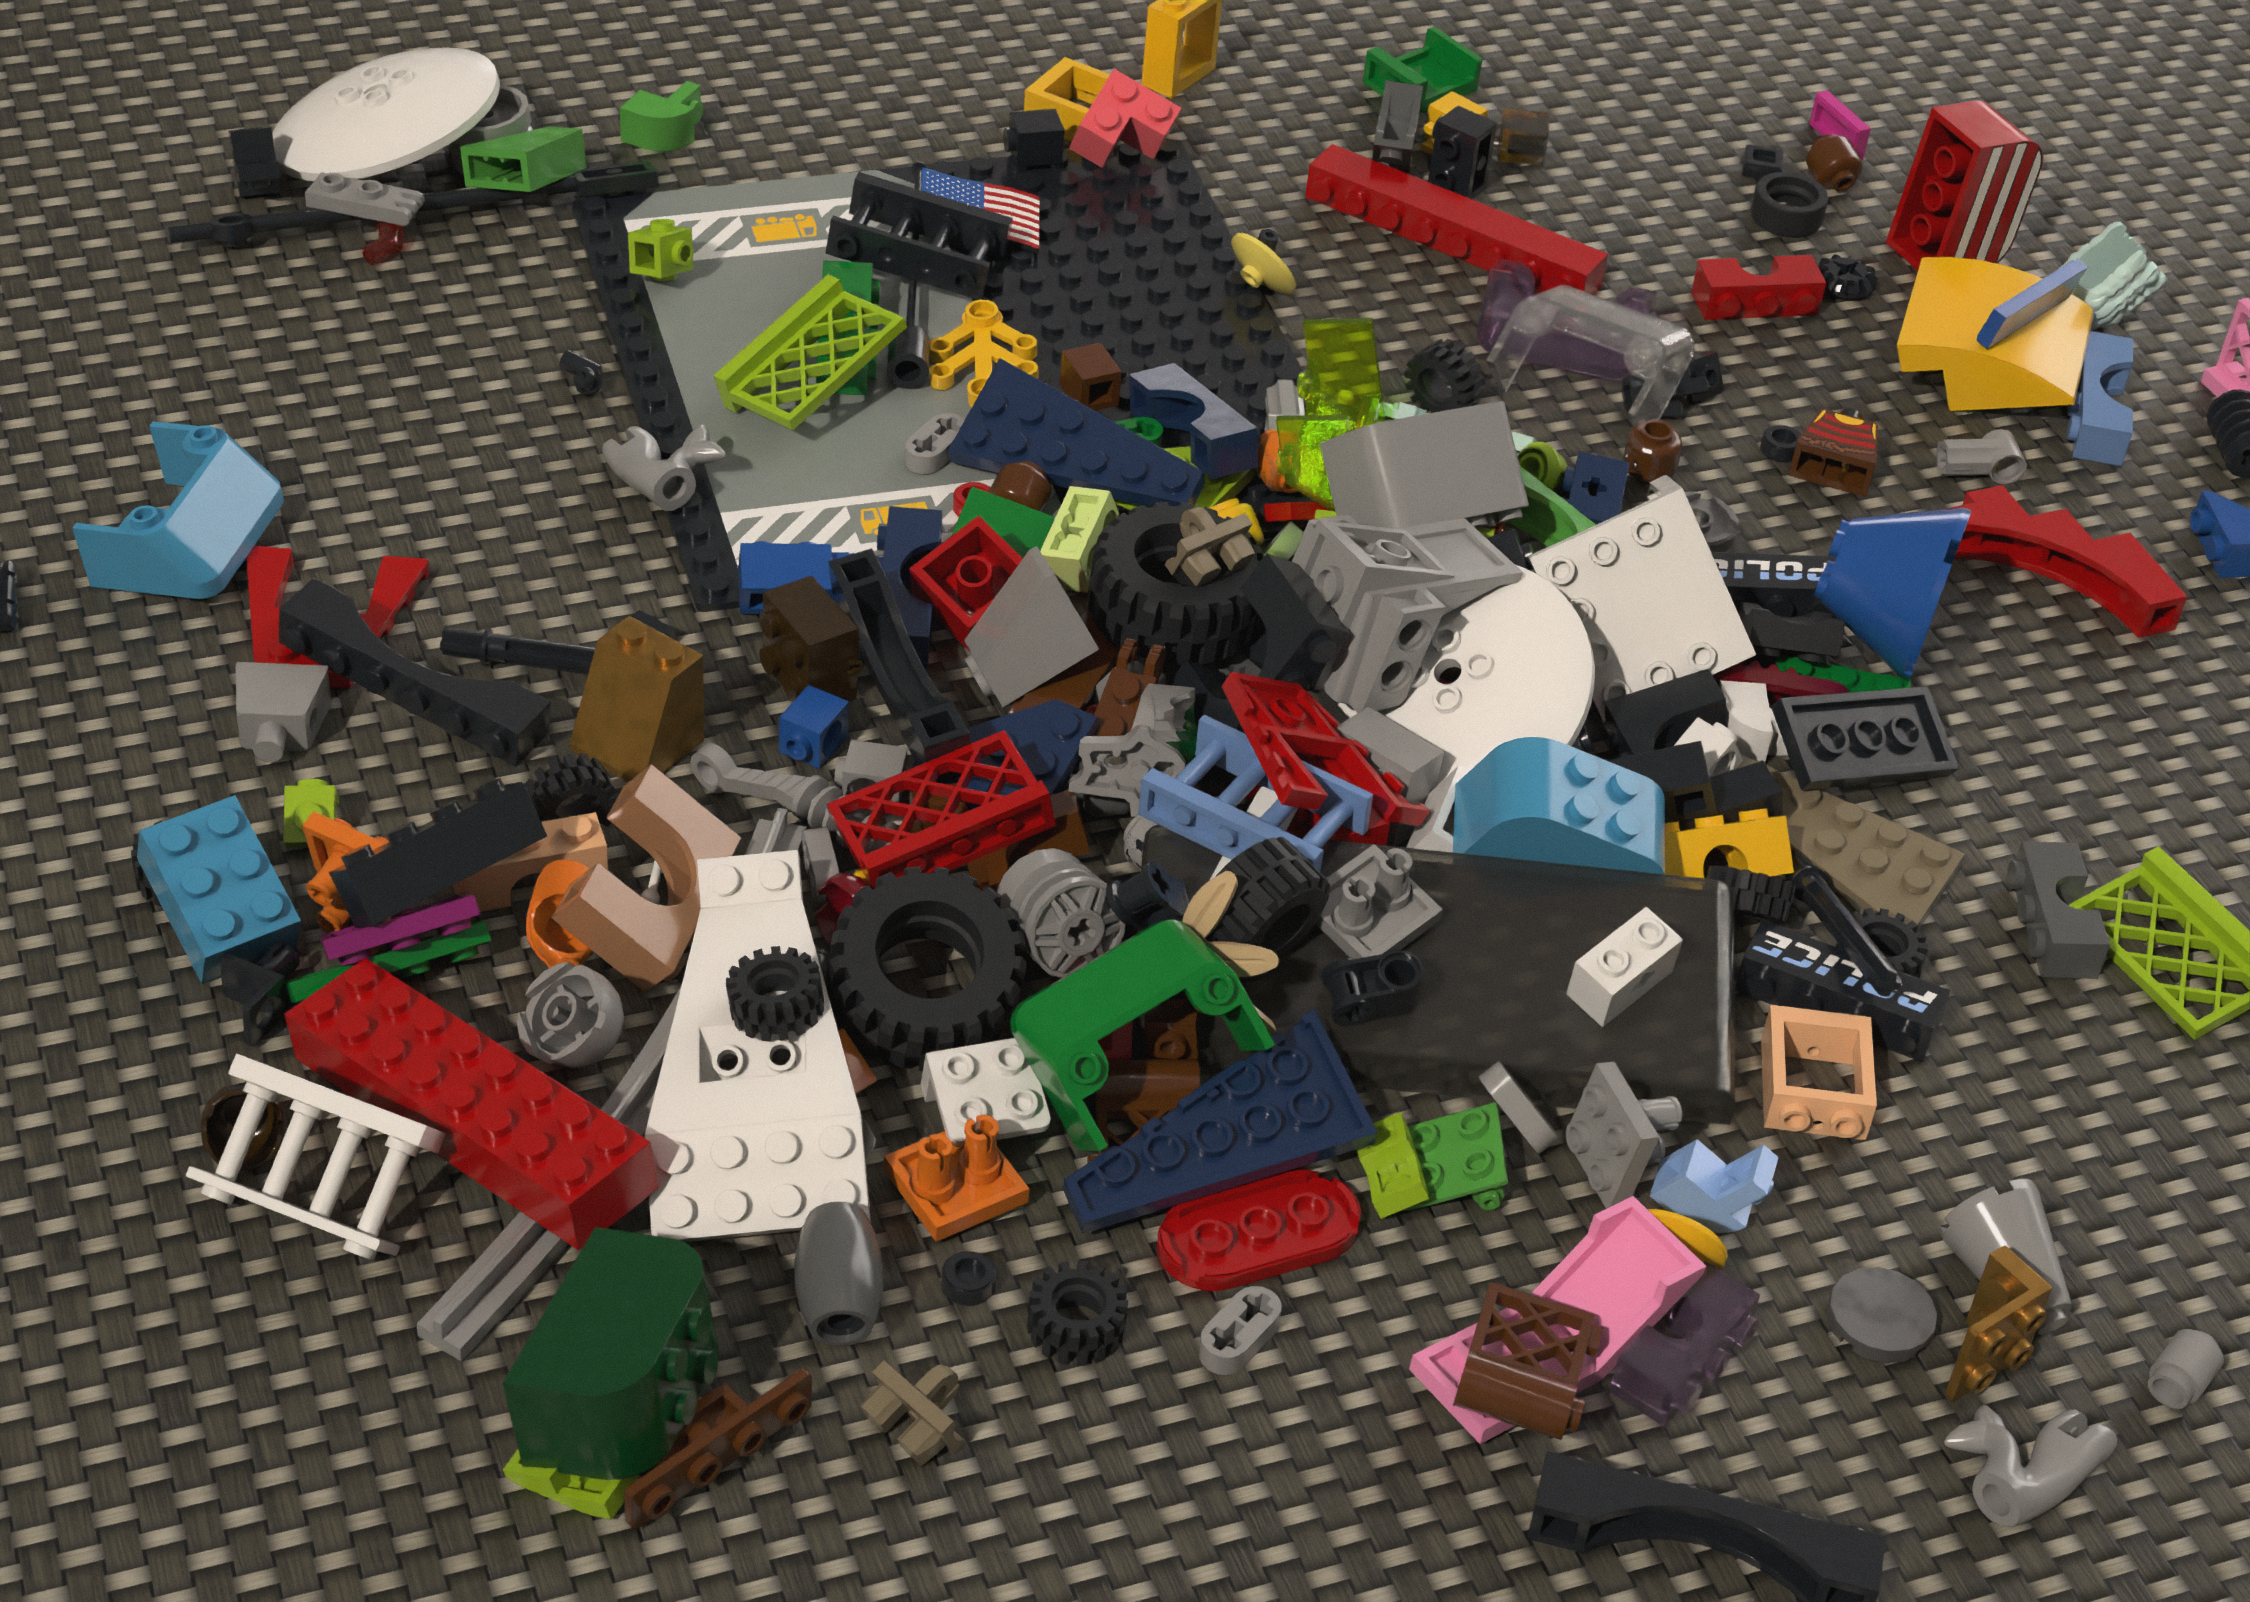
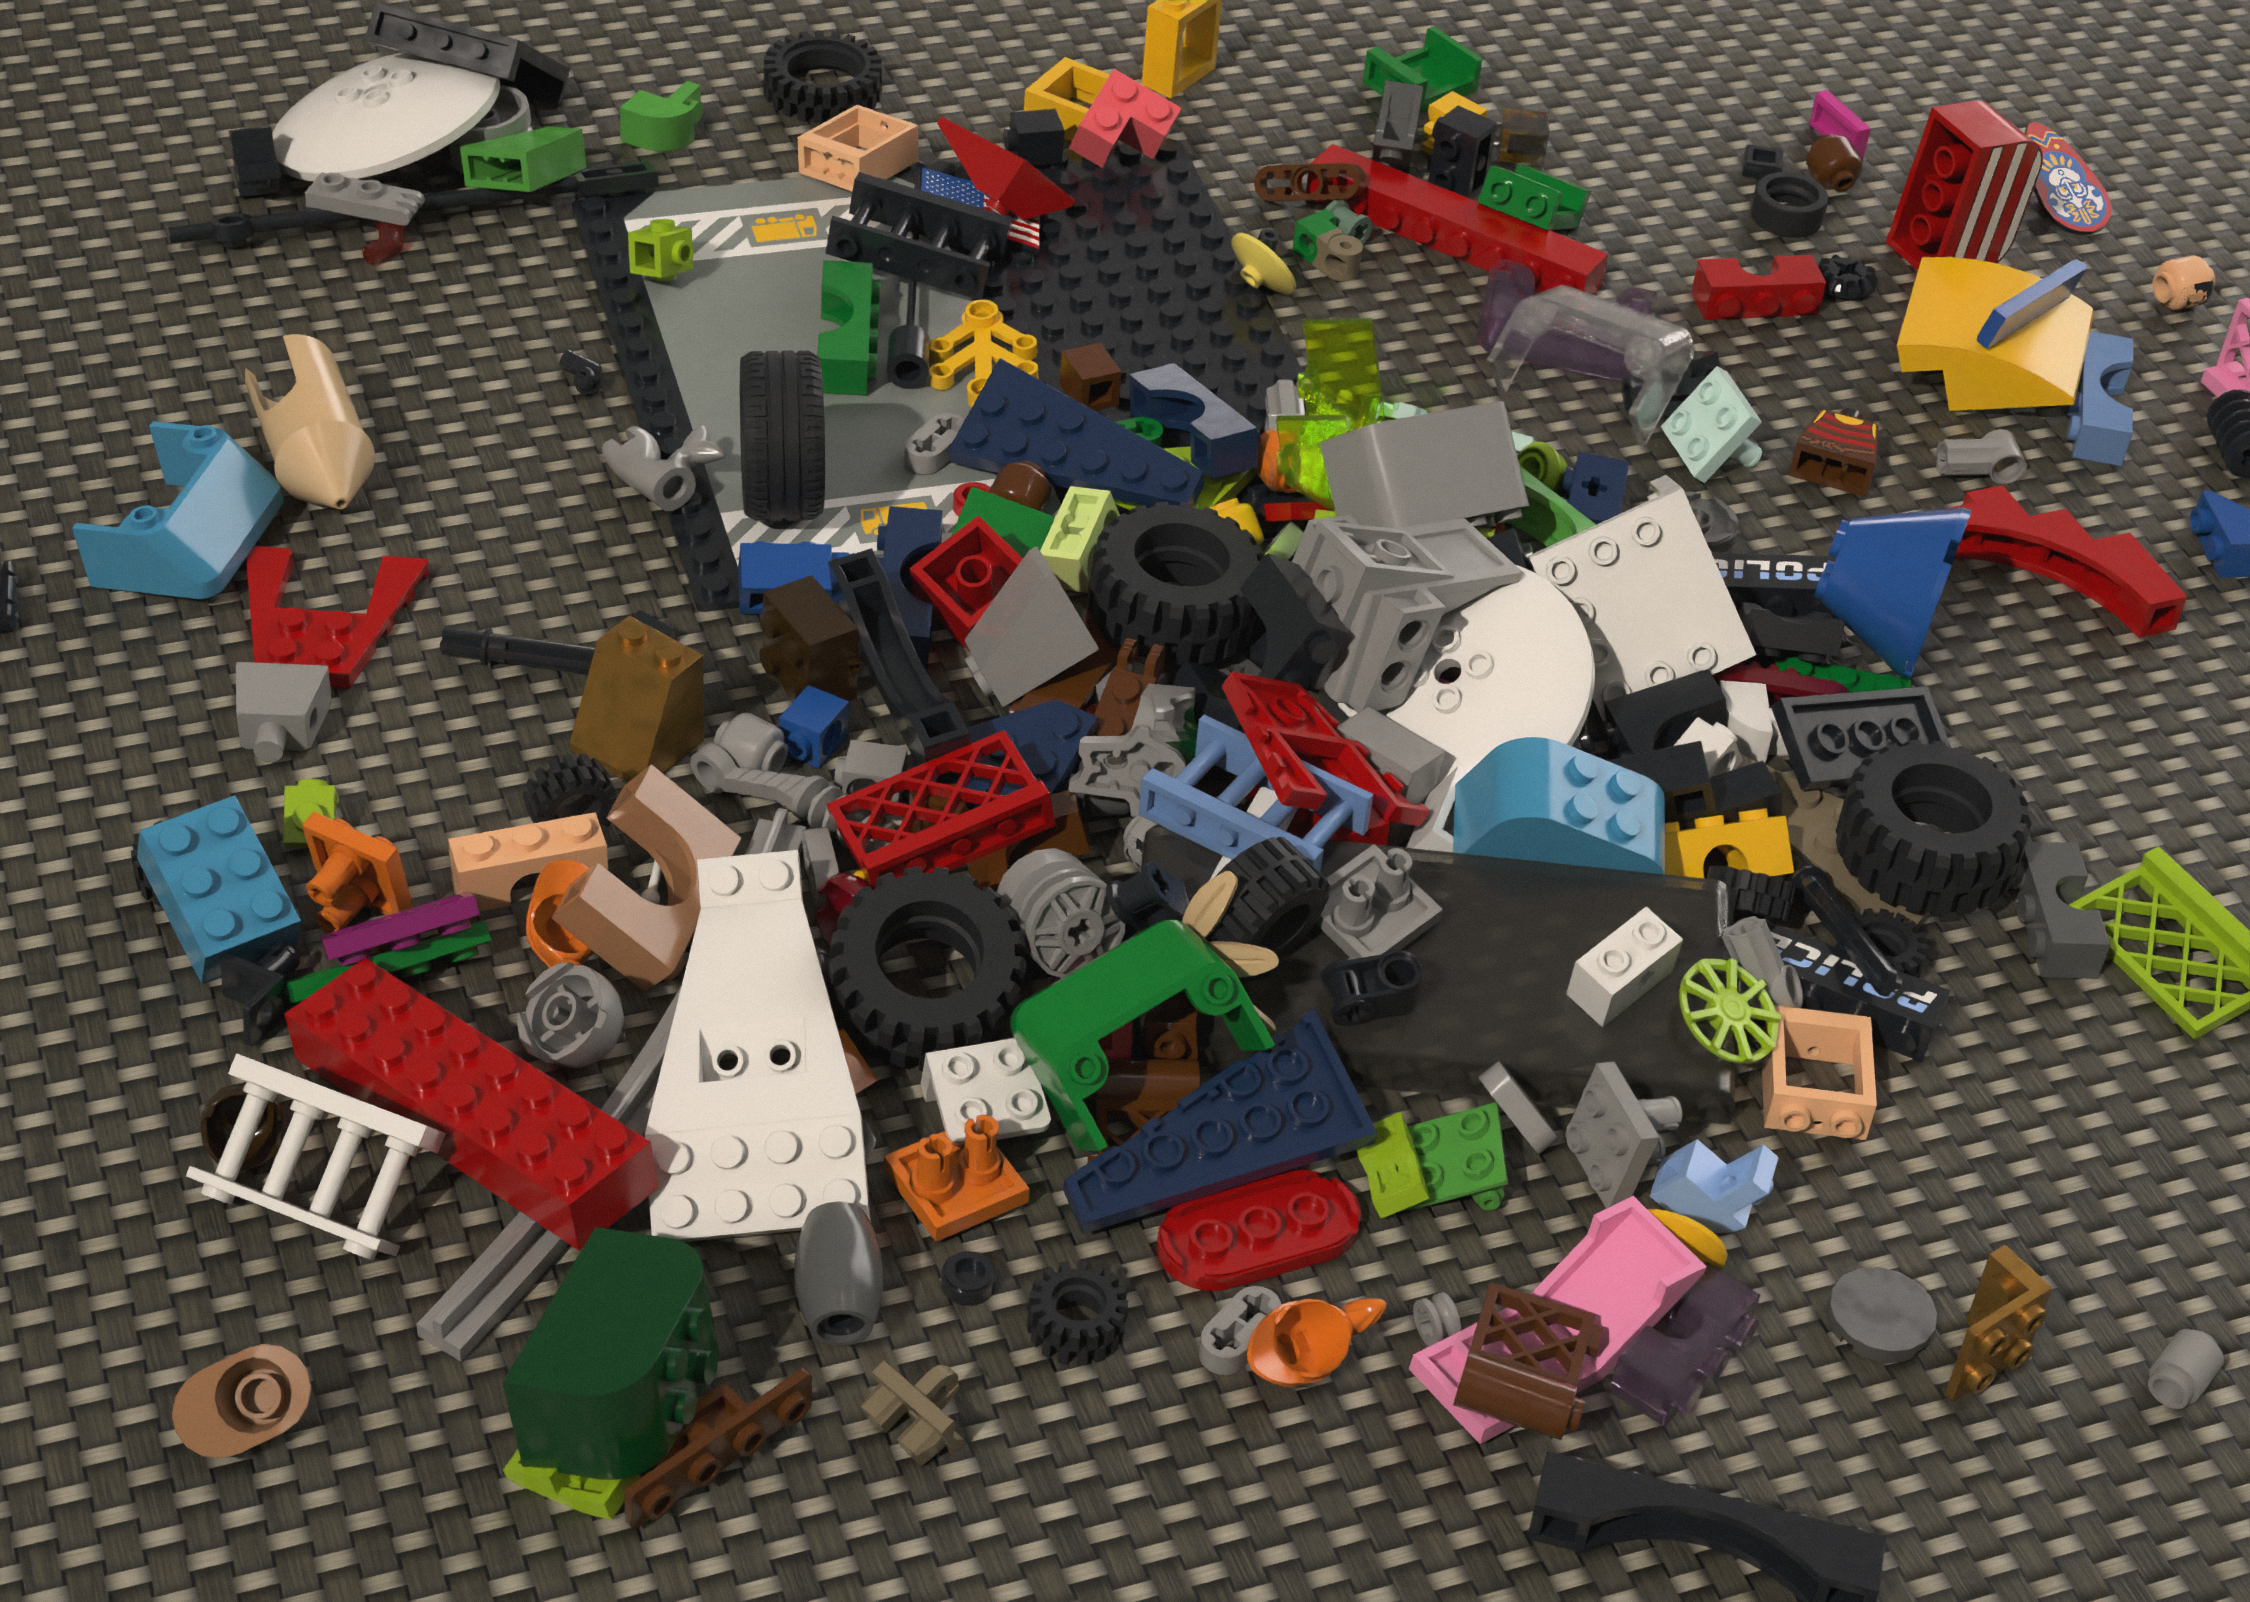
black arch [279,578,551,767] -> none
black brick [329,778,547,928] -> none
lime fence [713,274,907,431] -> none
black tyre [726,946,824,1042] -> none
dark tan hips [1165,507,1256,587] -> none
black tyre [1404,339,1485,413] -> none
reddish brown head [1623,419,1682,484] -> none
black tile [1760,425,1801,463] -> none
light grey cone [1938,1179,2072,1335] -> none
light grey piece [1944,1405,2118,1527] -> none
light aqua piece [2060,222,2168,331] -> none
none -> medium nougat piece [172,1344,311,1459]
none -> tan piece [245,334,375,509]
none -> black panel [365,2,570,106]
none -> light grey head [714,712,788,772]
none -> black tyre [740,350,825,521]
none -> black tyre [764,30,882,124]
none -> light nougat window [798,105,919,191]
none -> red wedge [937,116,1075,220]
none -> orange hair [1247,1298,1387,1388]
none -> reddish brown beam [1254,163,1367,201]
none -> leg [1292,209,1363,281]
none -> sand green bush [1325,199,1373,245]
none -> light grey bush [1413,1292,1461,1346]
none -> green panel [1478,164,1592,230]
none -> light aqua plate [1661,366,1762,483]
none -> lime wheel [1679,958,1782,1064]
none -> light grey piece [1722,916,1803,1019]
none -> black tyre [1836,740,2032,917]
none -> shield [2025,122,2112,235]
none -> light nougat head [2152,255,2215,310]

